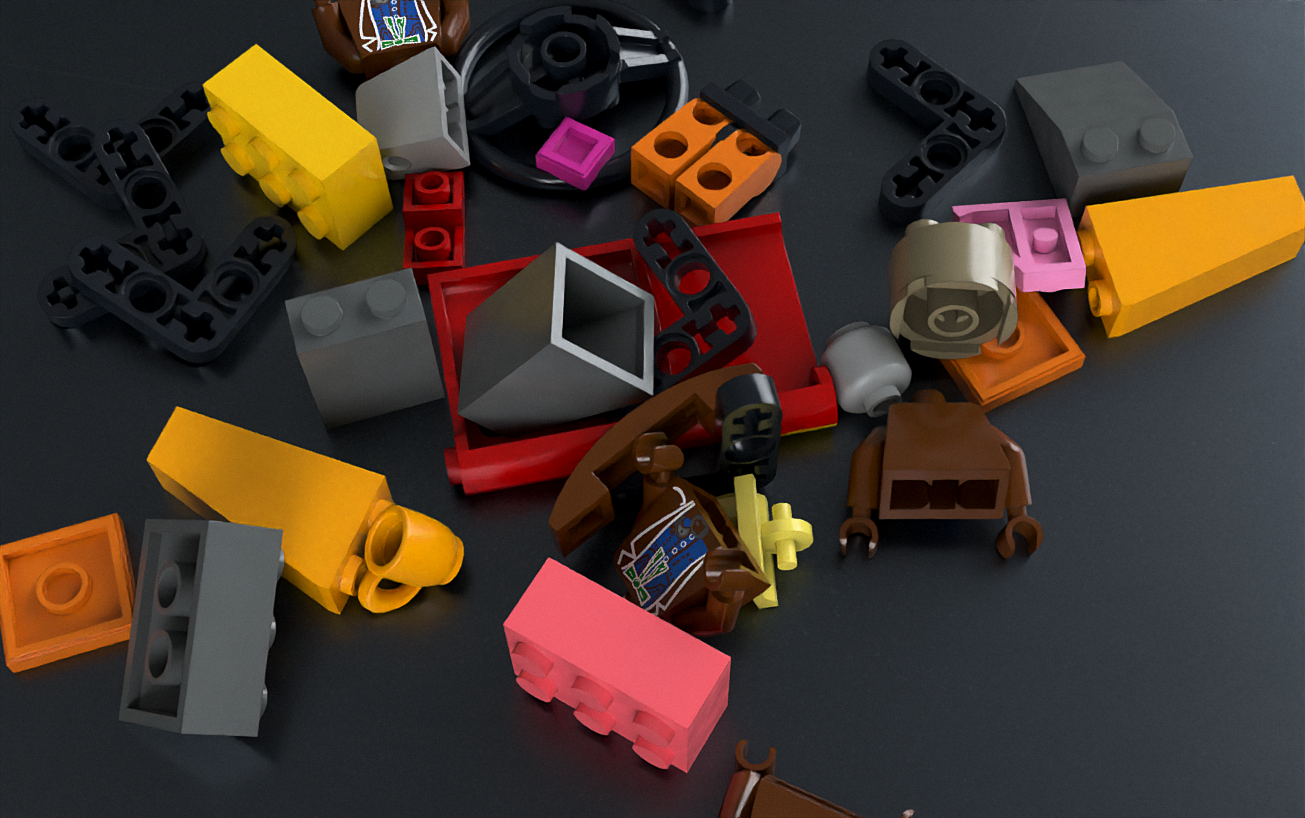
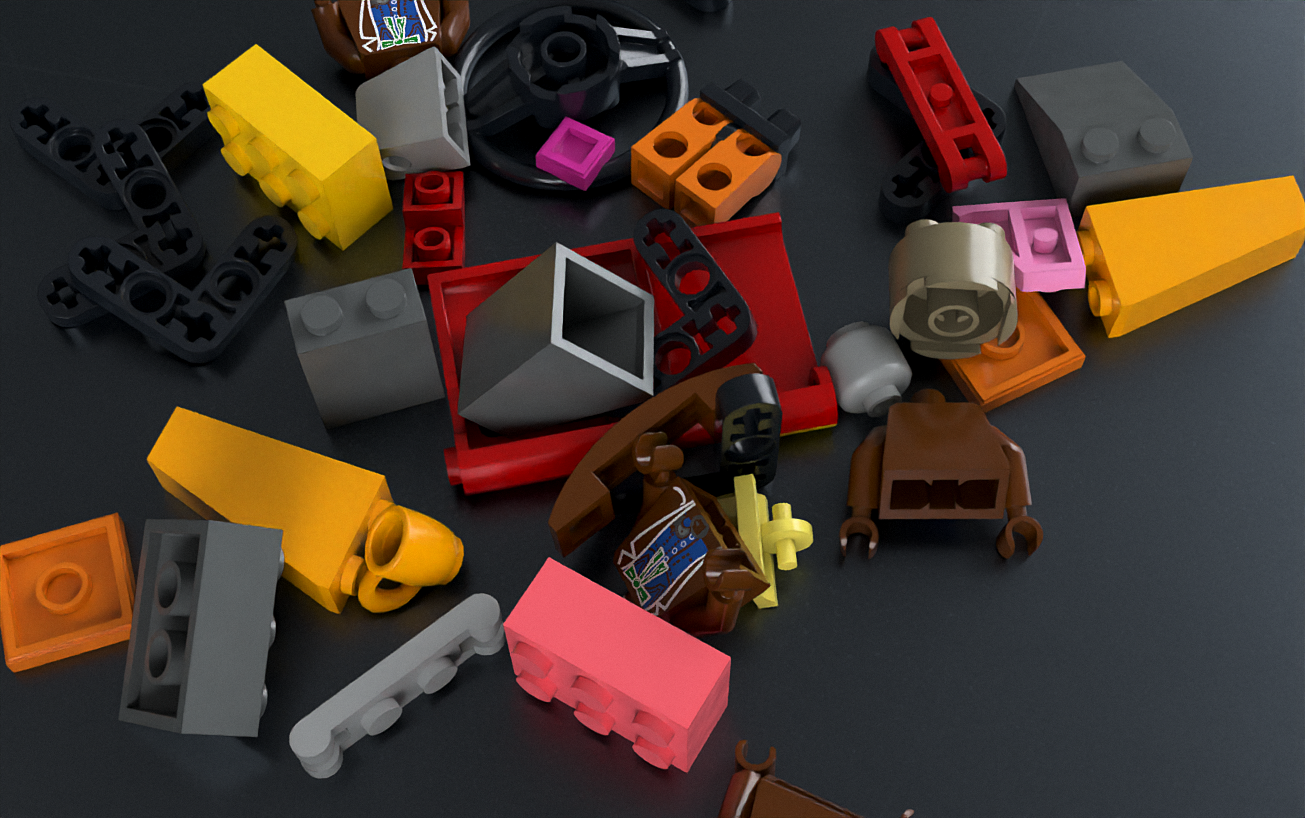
none -> light grey plate [289,593,506,779]
none -> red plate [875,17,1007,193]

